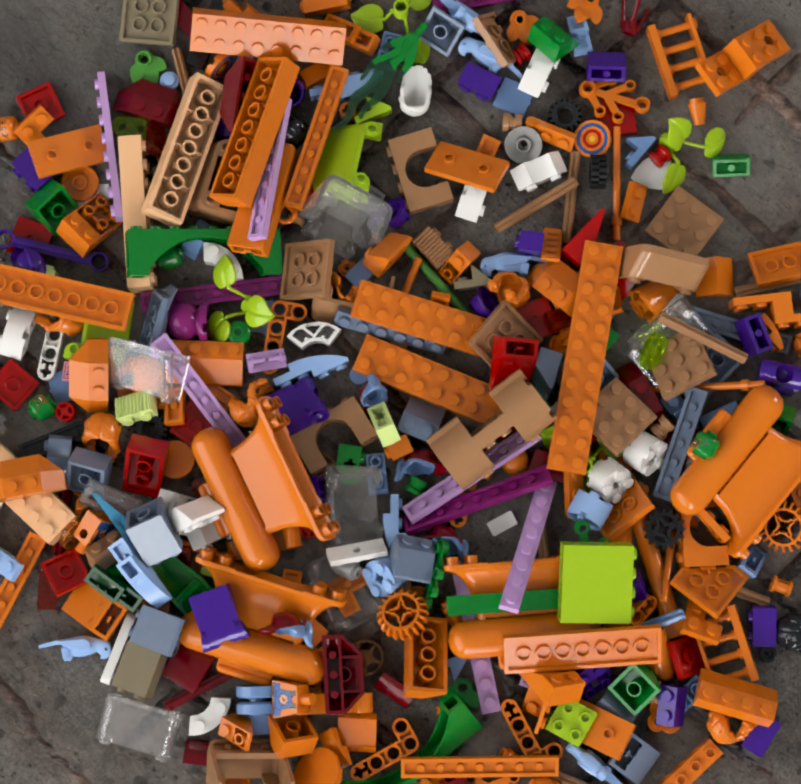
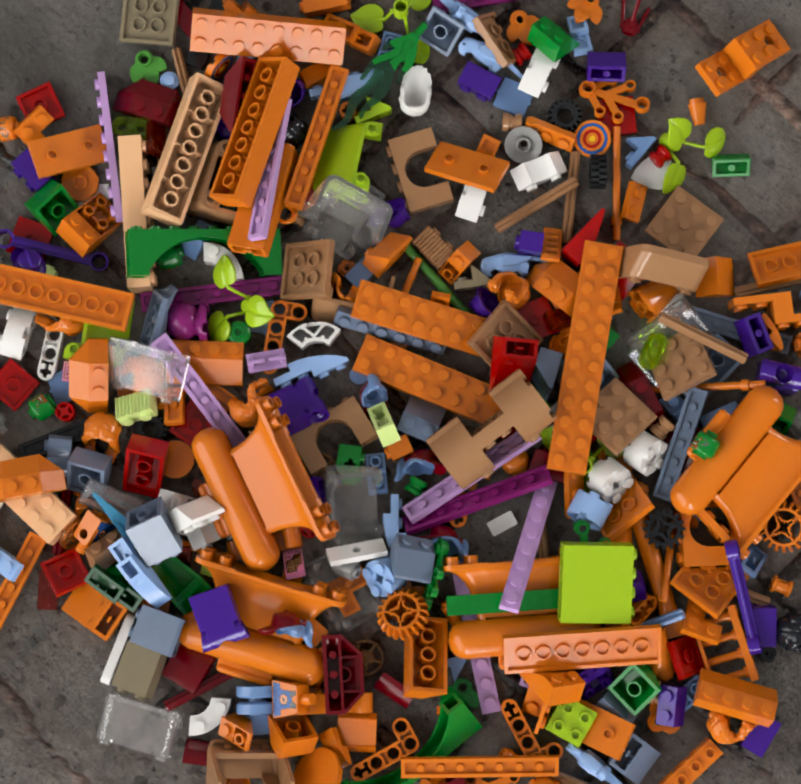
light blue animal [38,635,112,661] -> none
orange fence [645,13,710,101] -> none
none -> tile [282,547,306,580]
none -> dark purple piece [724,539,763,655]

